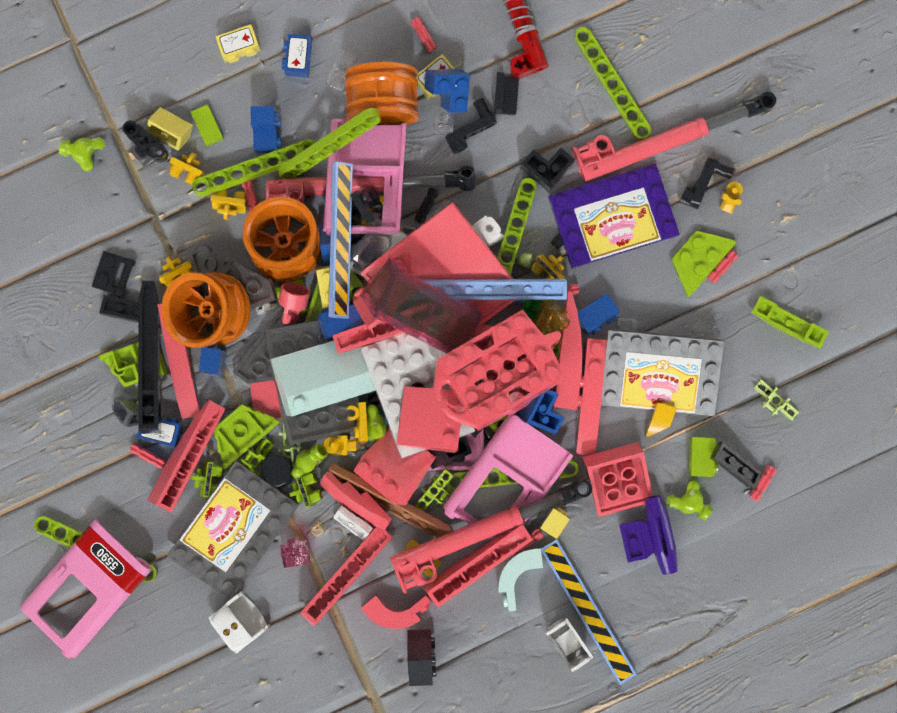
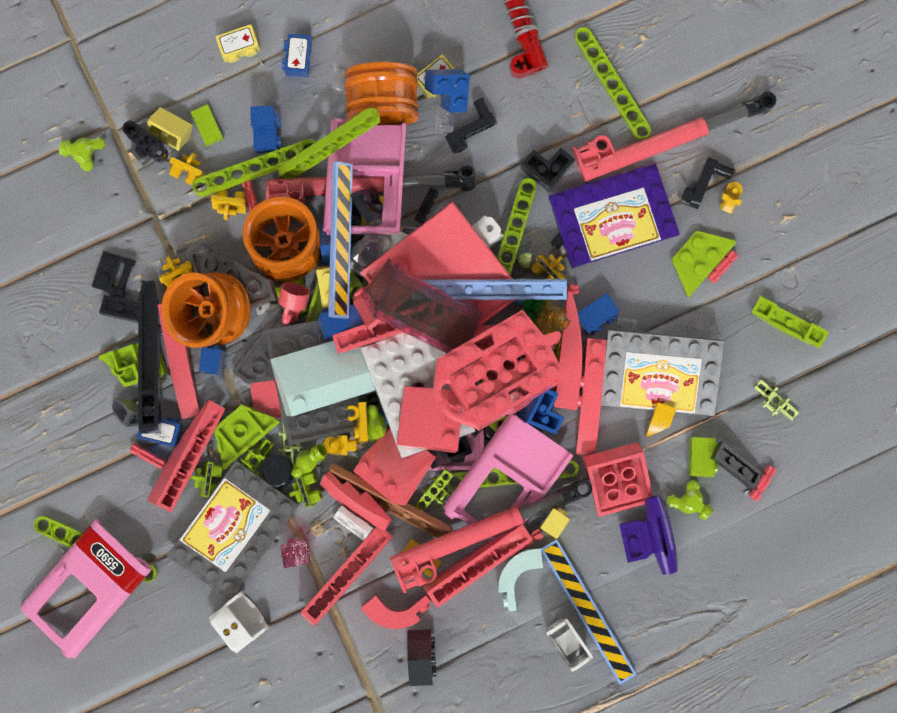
coral axle [411,17,436,53] -> none
black panel [494,72,519,115] -> none

